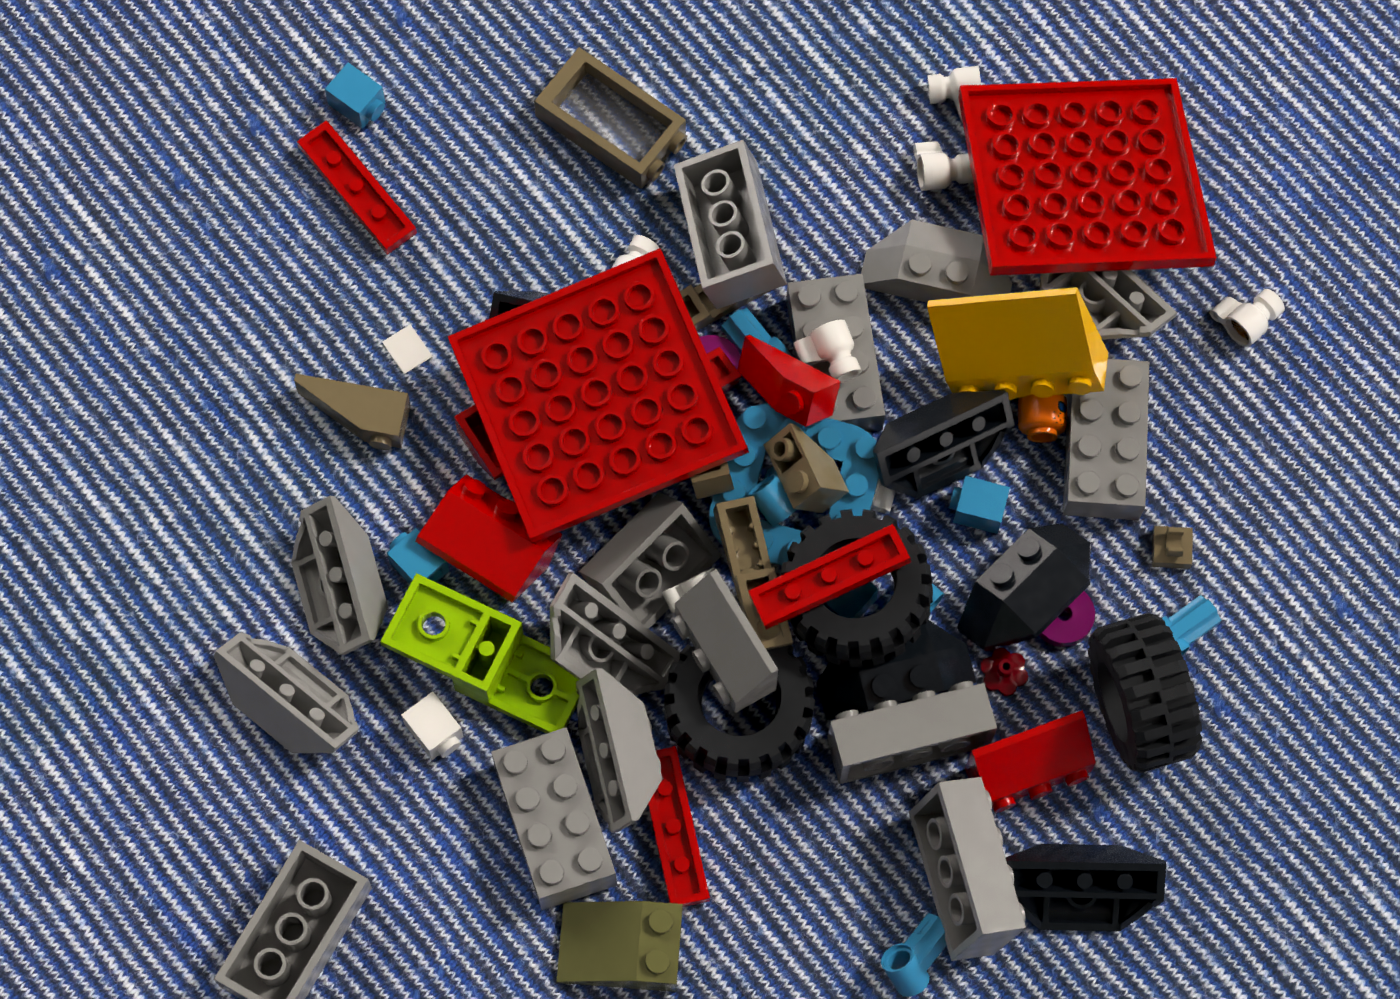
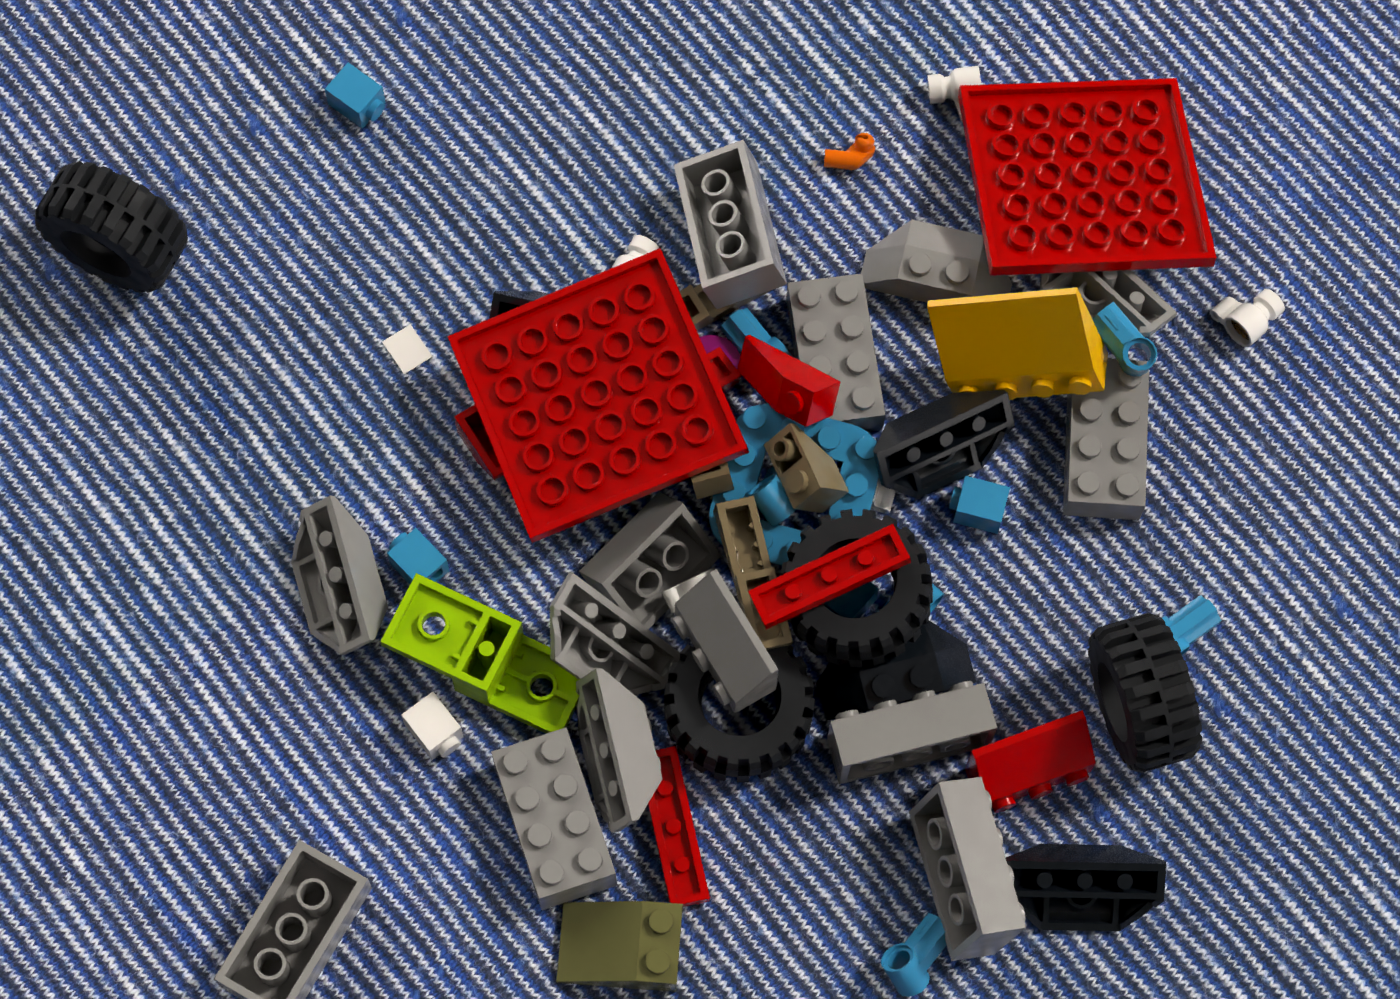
light grey wedge [214,632,359,753] -> none
dark tan slope [294,374,411,450] -> none
red plate [297,120,417,255] -> none
red slope [415,474,563,603] -> none
dark tan window [534,47,687,189] -> none
white piece [793,319,862,383] -> none
white piece [913,141,973,191] -> none
black wedge [957,523,1091,652] -> none
dark red plant [980,648,1028,696] -> none
orange head [1018,394,1067,443] -> none
magenta piece [1039,591,1095,647] -> none
dark tan tile [1152,526,1193,569] -> none
none -> black tyre [35,161,188,293]
none -> orange arm [824,133,875,170]
none -> dark azure piece [1092,301,1157,377]

